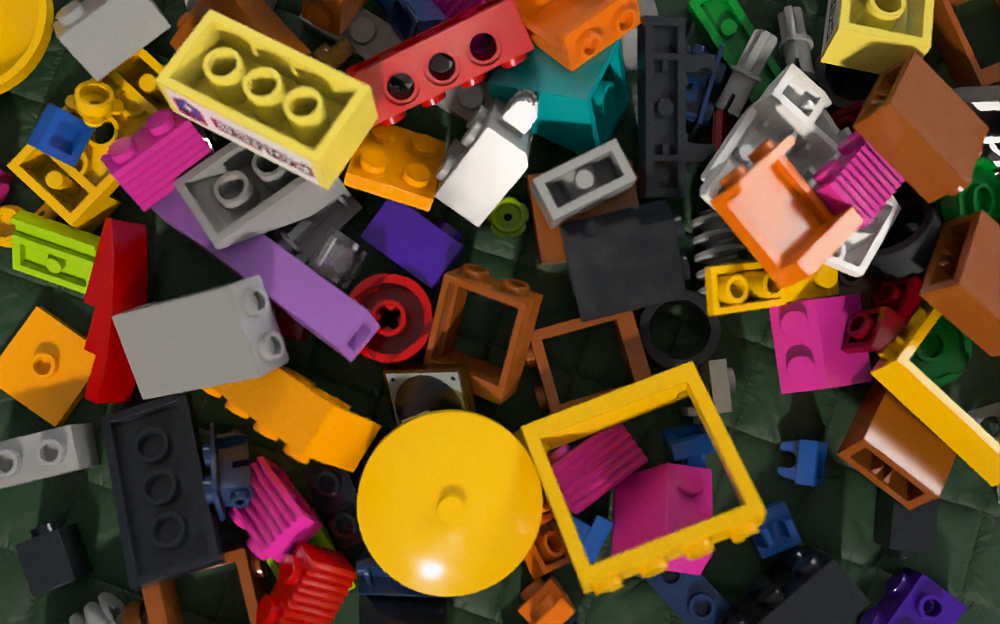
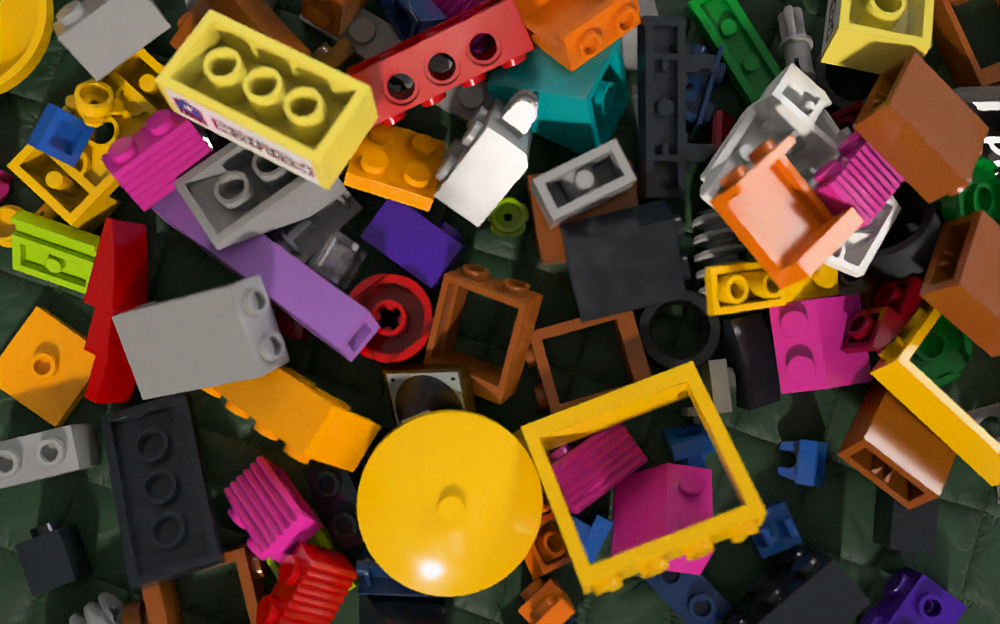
dark blue hinge [203,423,253,521] -> none
light grey axle [715,29,778,118] -> none
none -> black slope [723,311,780,411]

